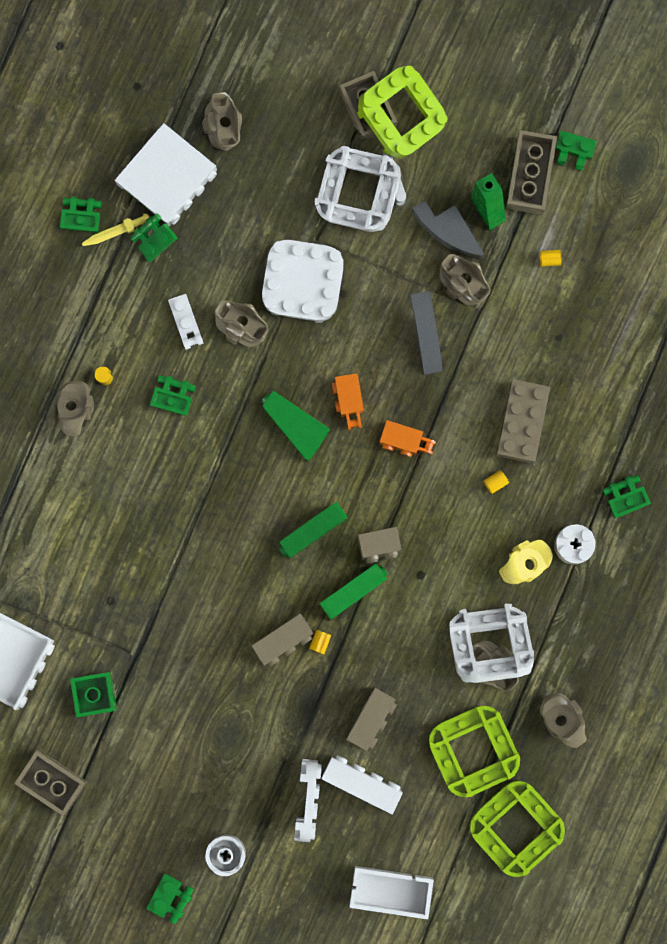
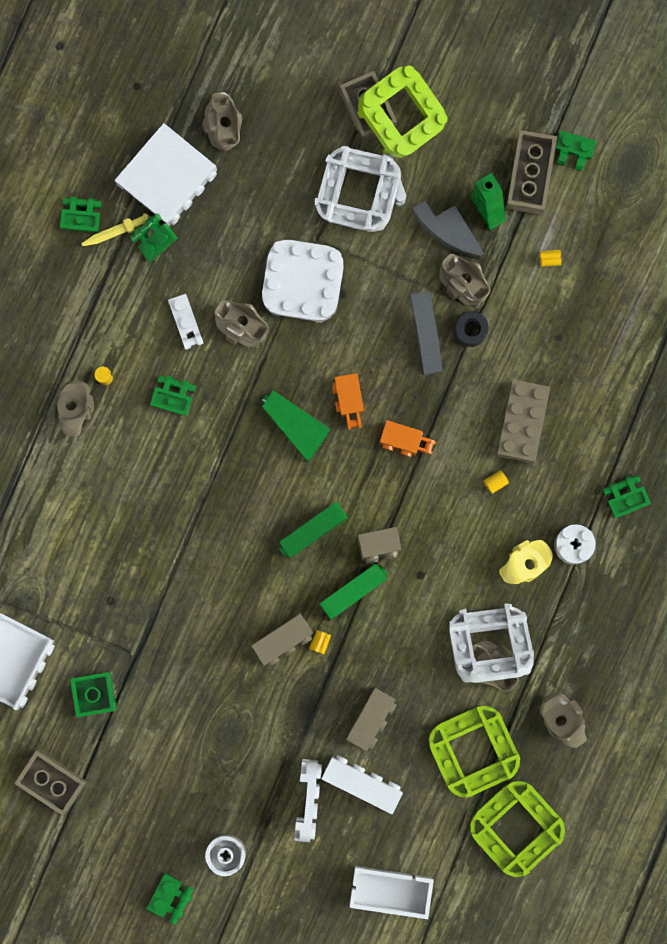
none -> black tyre [454,311,489,347]

